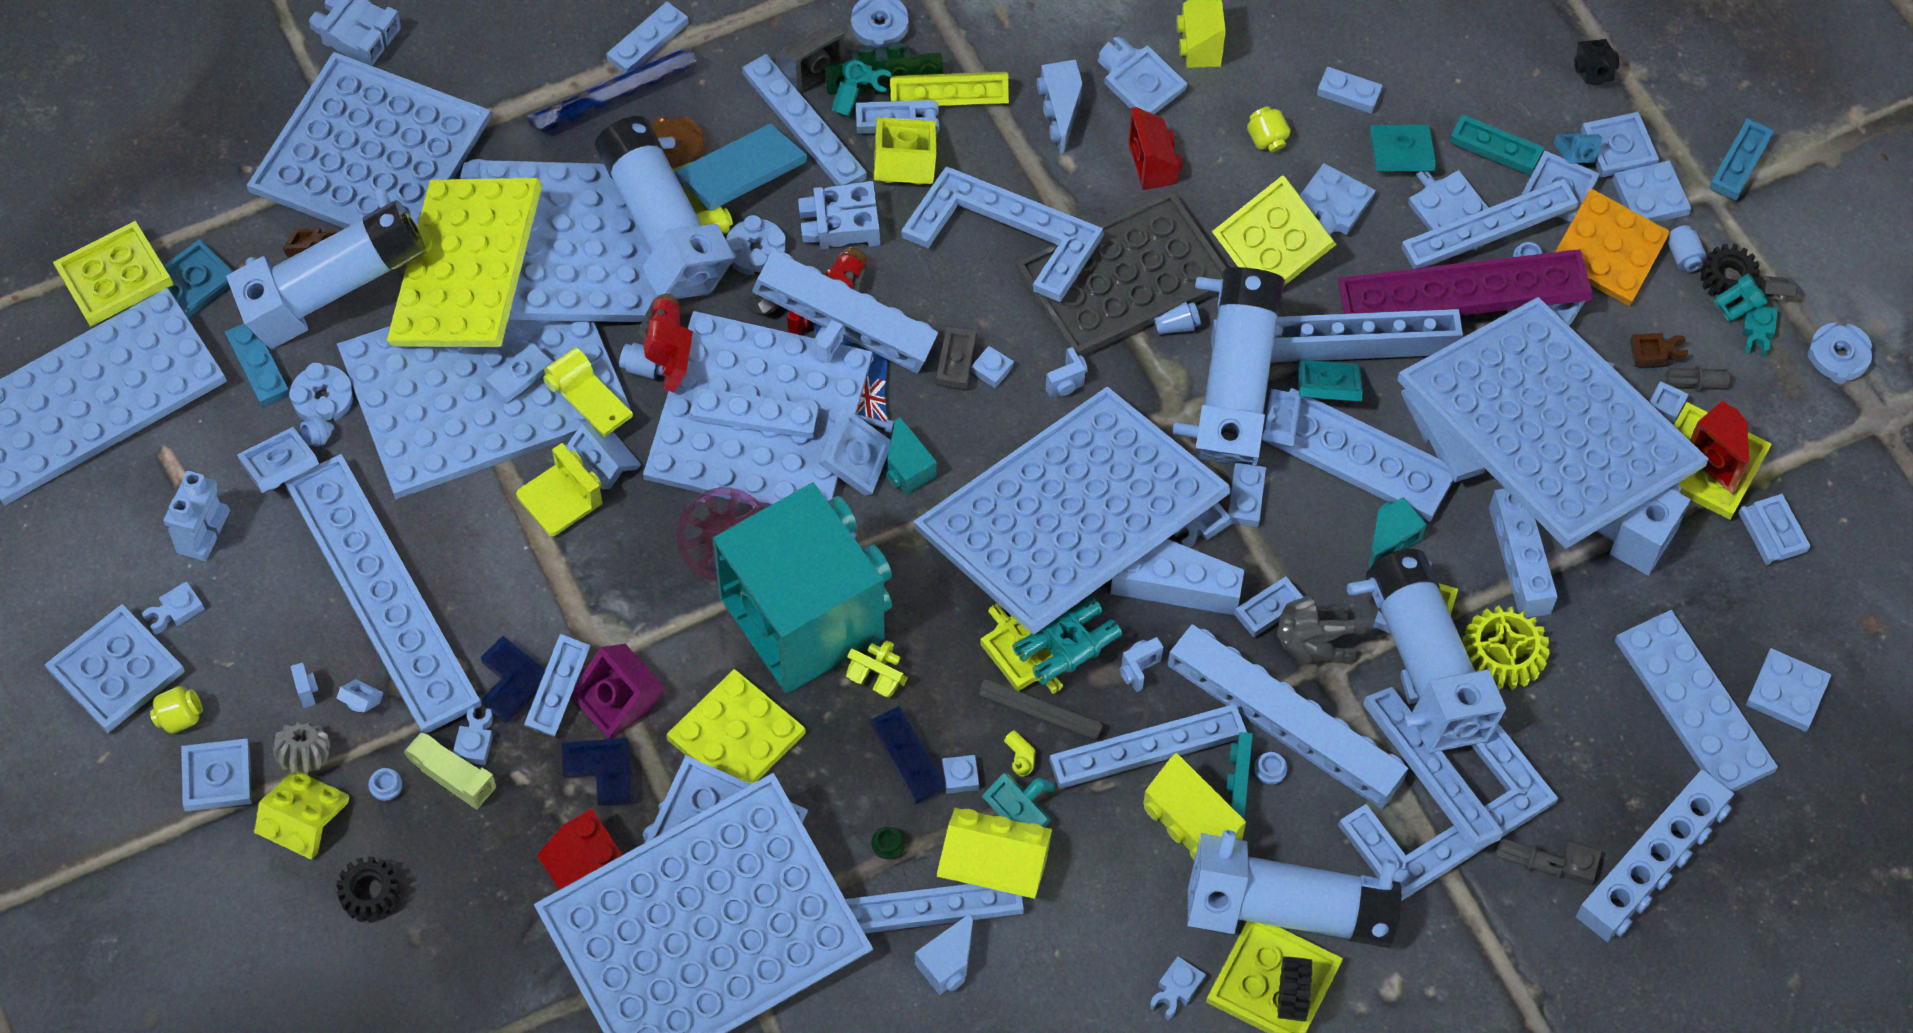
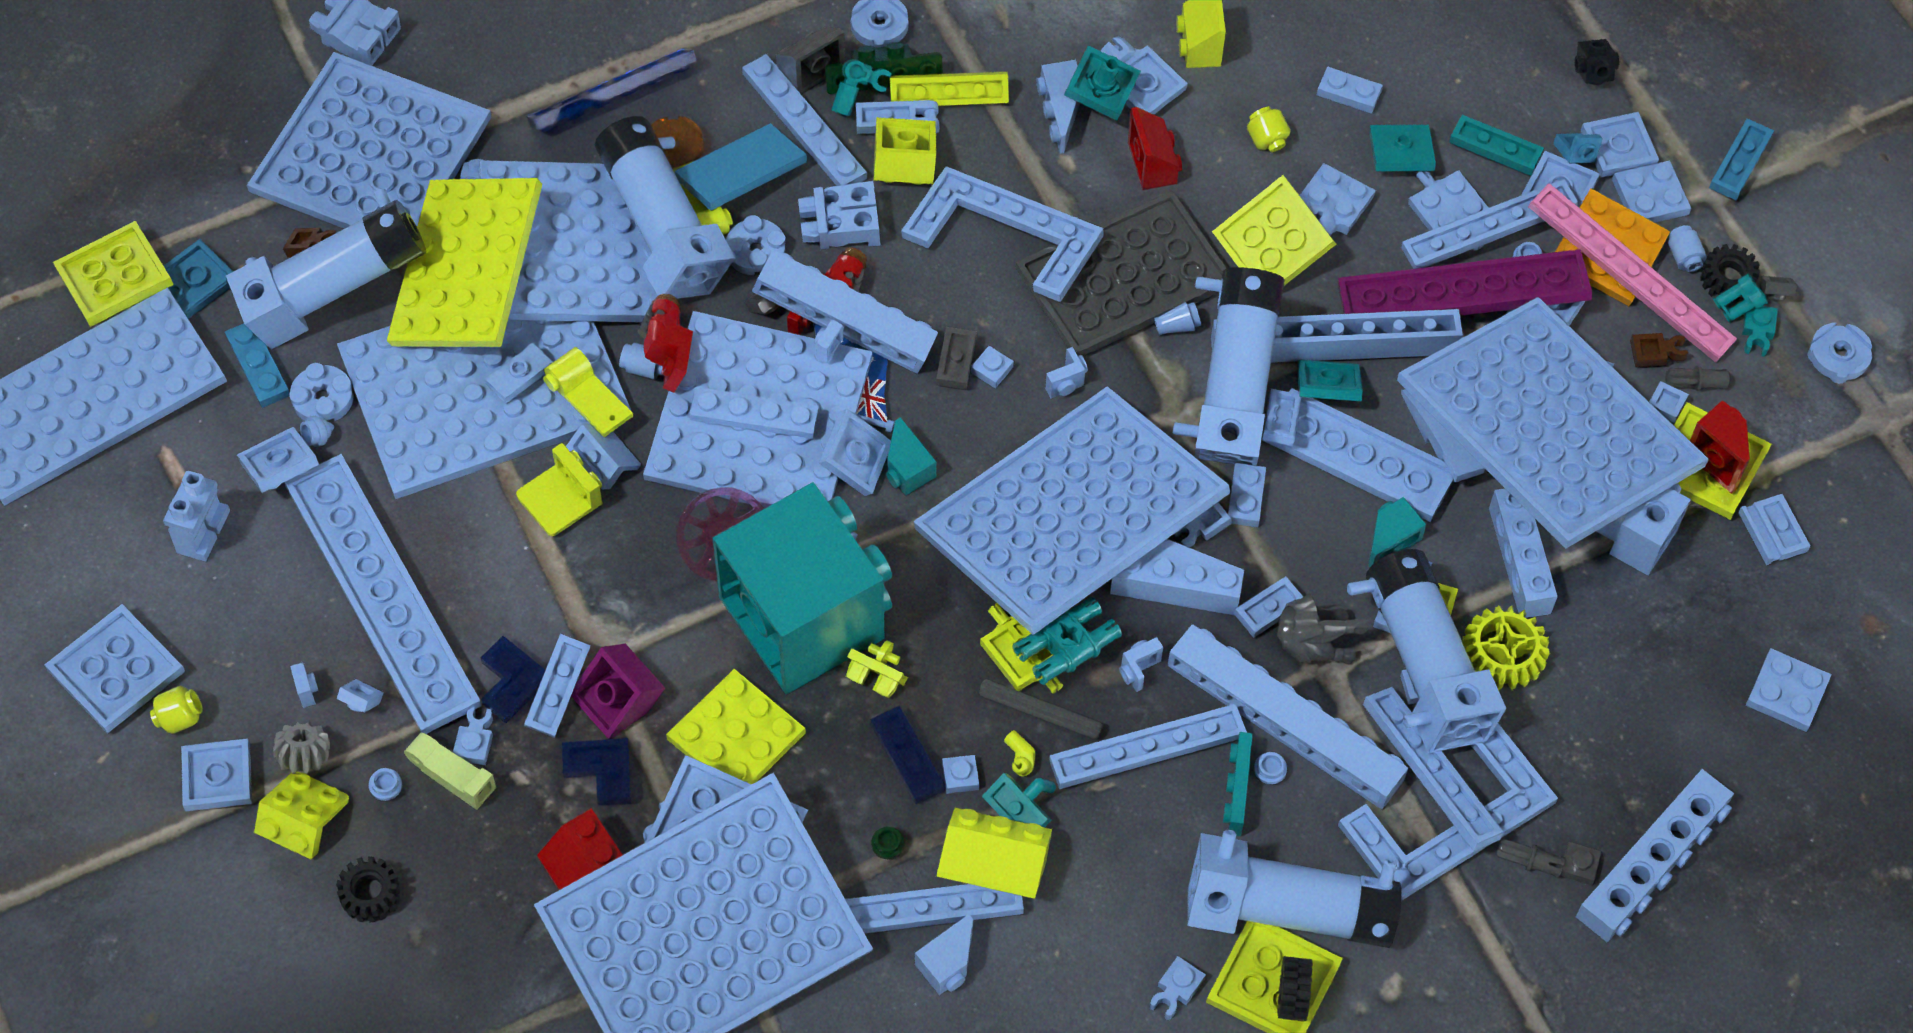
light blue plate [142,581,205,635] -> none
light blue plate [606,2,689,76] -> none
neon yellow slope [1143,753,1246,860] -> none
light blue plate [1615,610,1778,792] -> none
none -> teal plate [1064,45,1141,121]
none -> bright pink tile [1528,183,1737,363]

